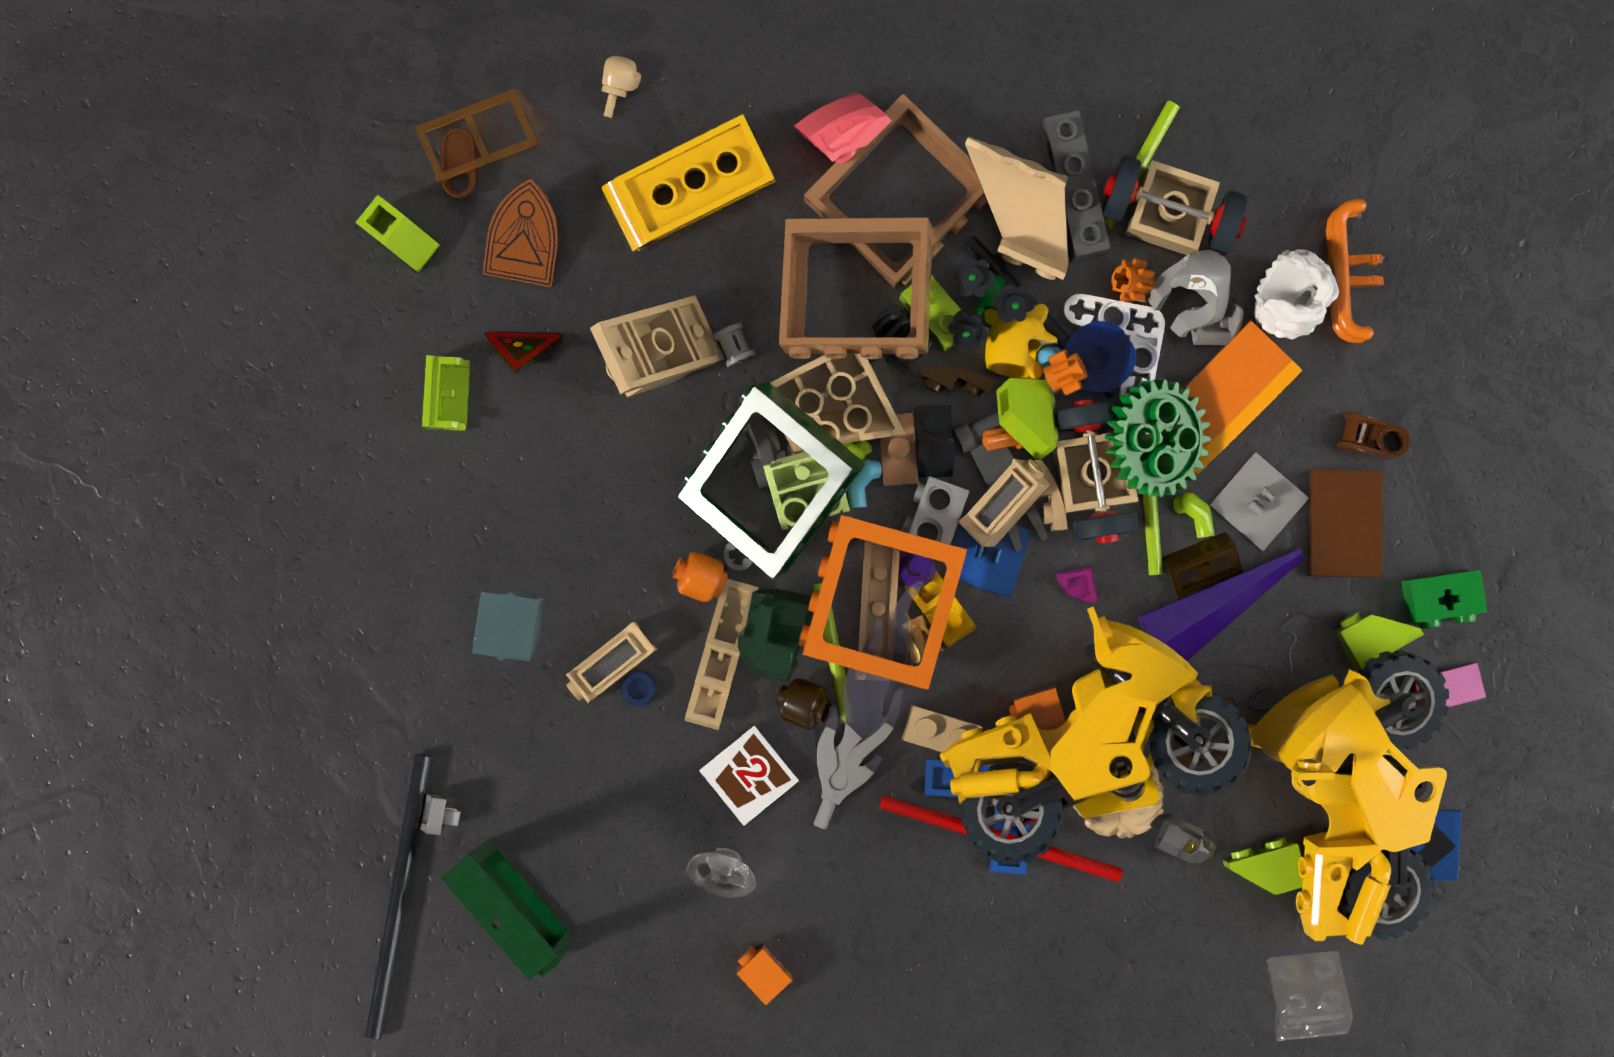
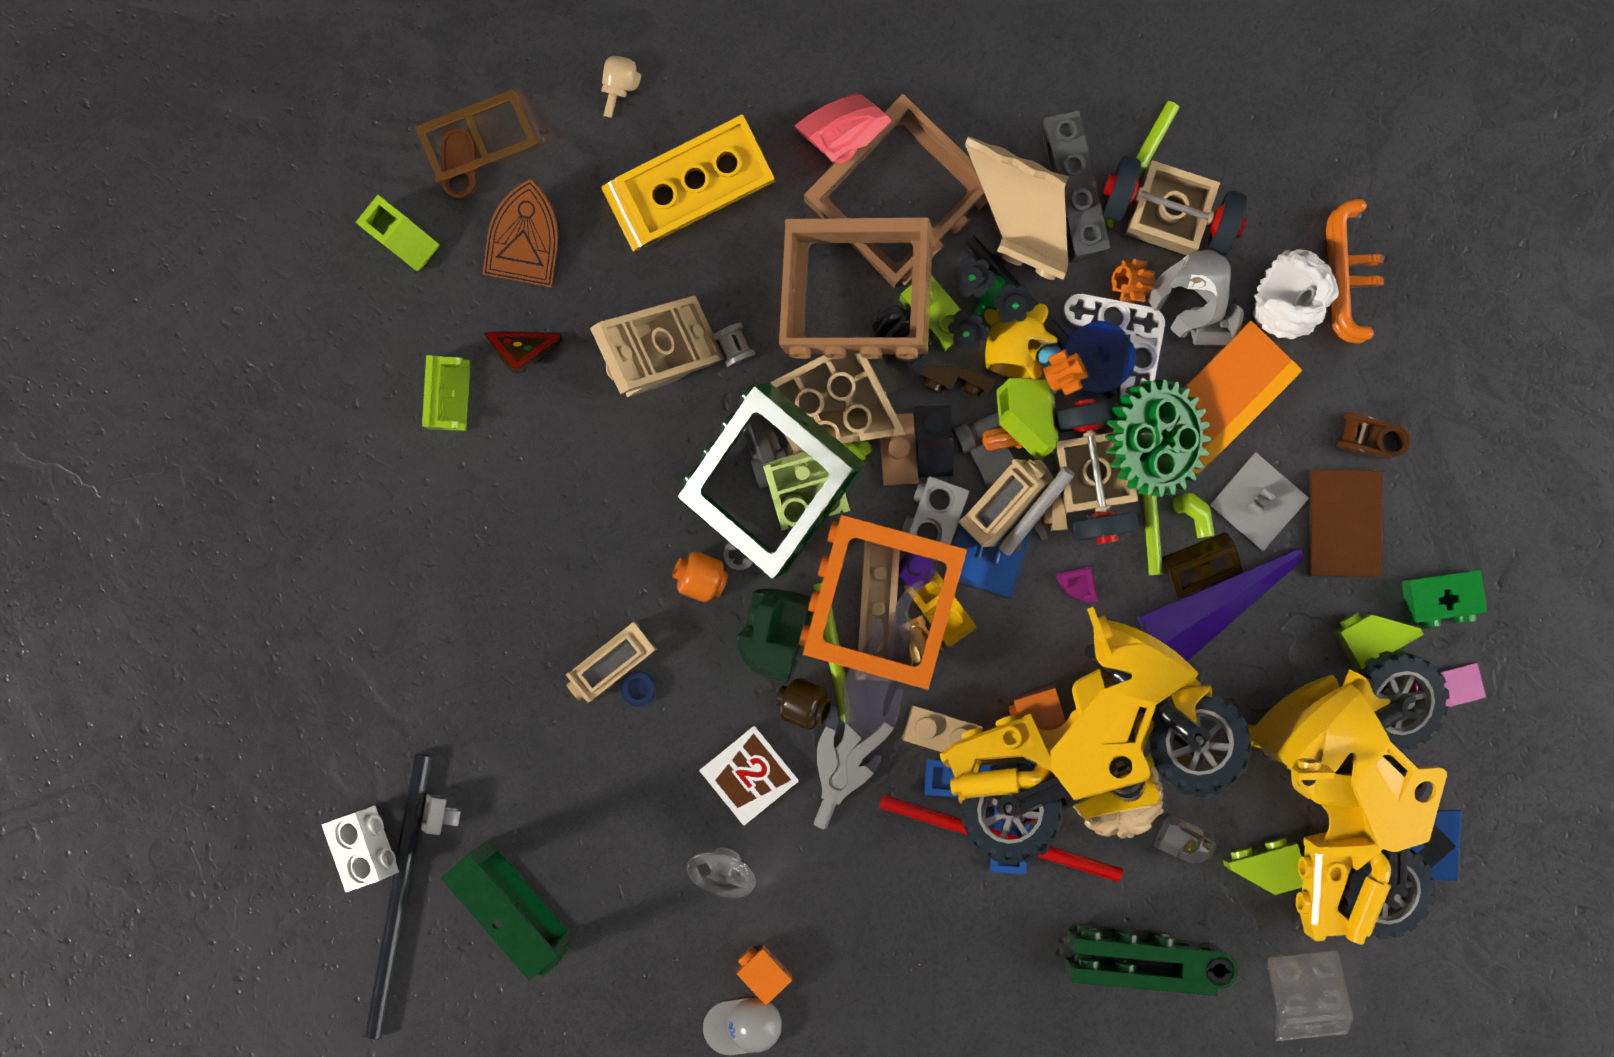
clear light blue piece [472,592,539,661] -> none
tan slope [684,579,759,730] -> none
medium azure arm [848,459,882,509] -> none
none -> white brick [322,805,399,892]
none -> light grey cap [703,997,782,1055]
none -> light grey bar [999,467,1075,556]
none -> dark green hinge [1064,924,1238,996]

